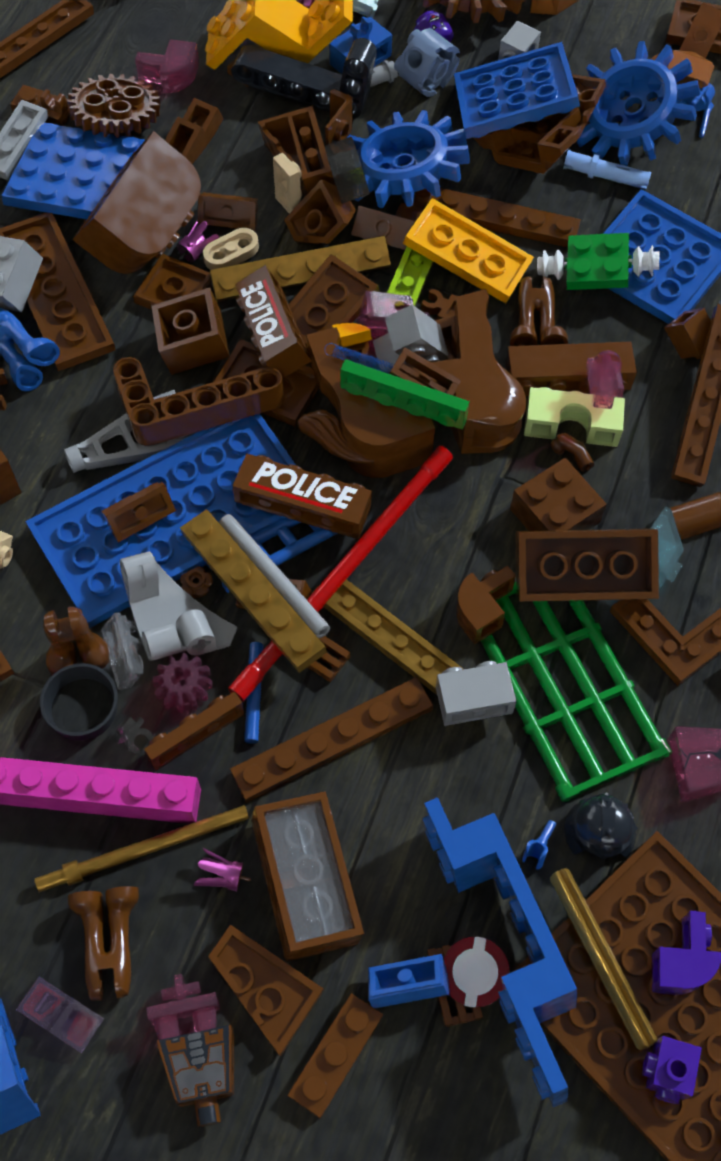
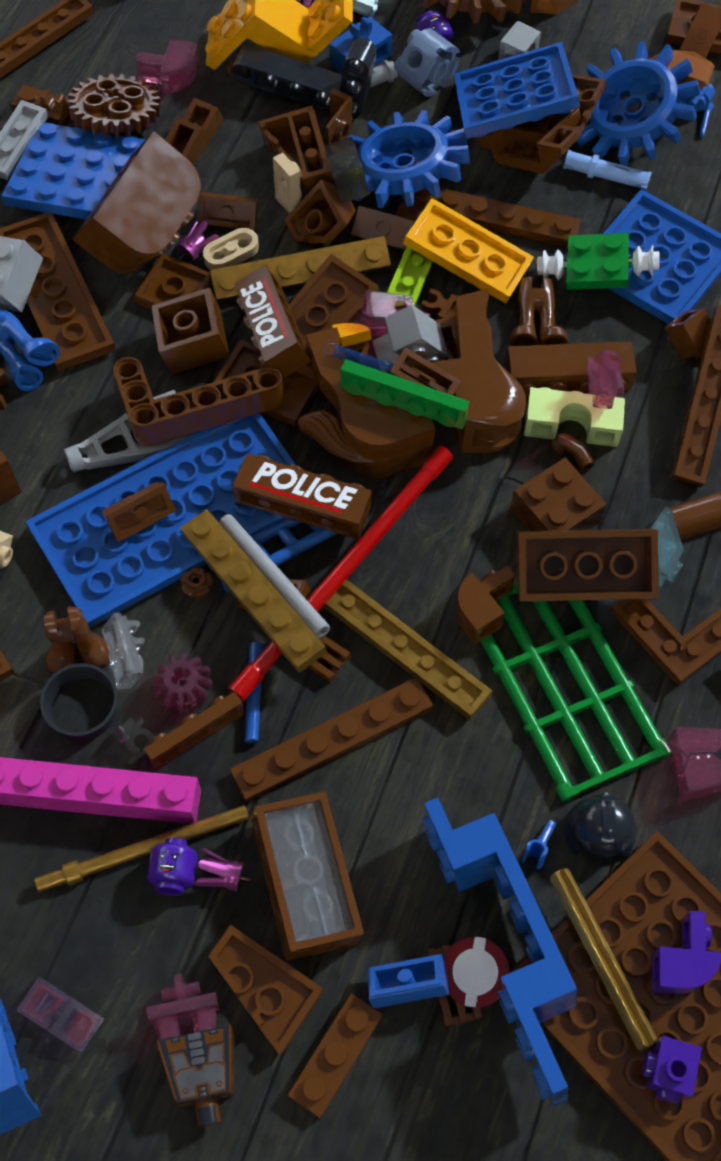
reddish brown piece [68,886,139,1001] -> none
light grey panel [120,551,237,661] -> none
light grey brick [436,661,516,726] -> none
none -> dark purple head [147,838,198,896]

